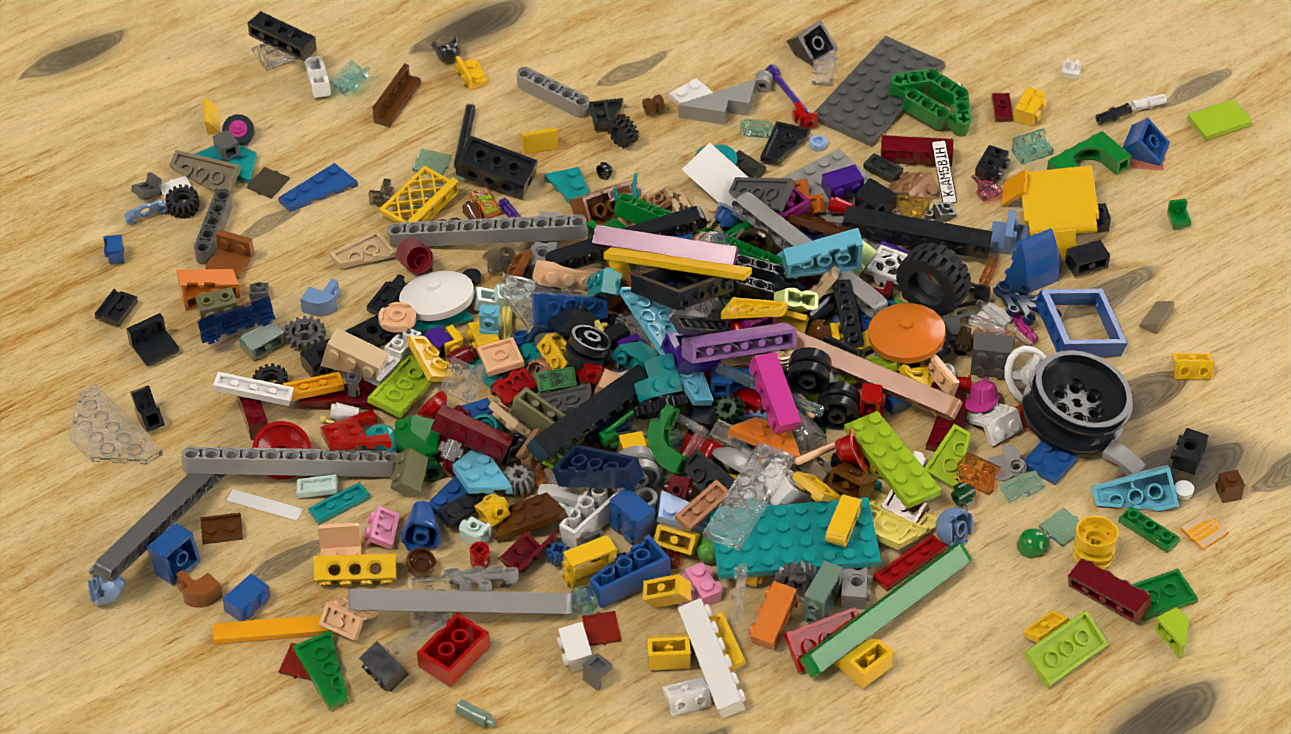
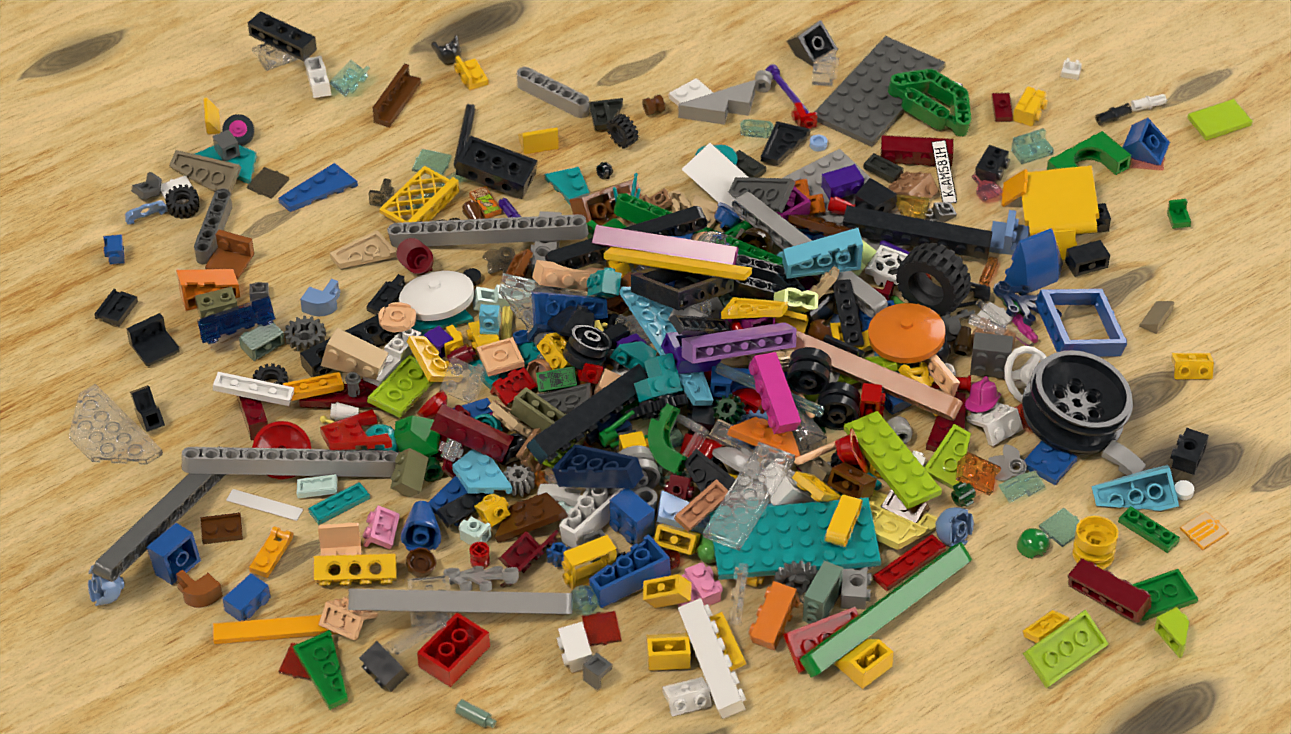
reddish brown brick [1215,470,1245,503] -> none
none -> light orange plate [249,526,293,578]
none -> light grey head [887,416,913,444]

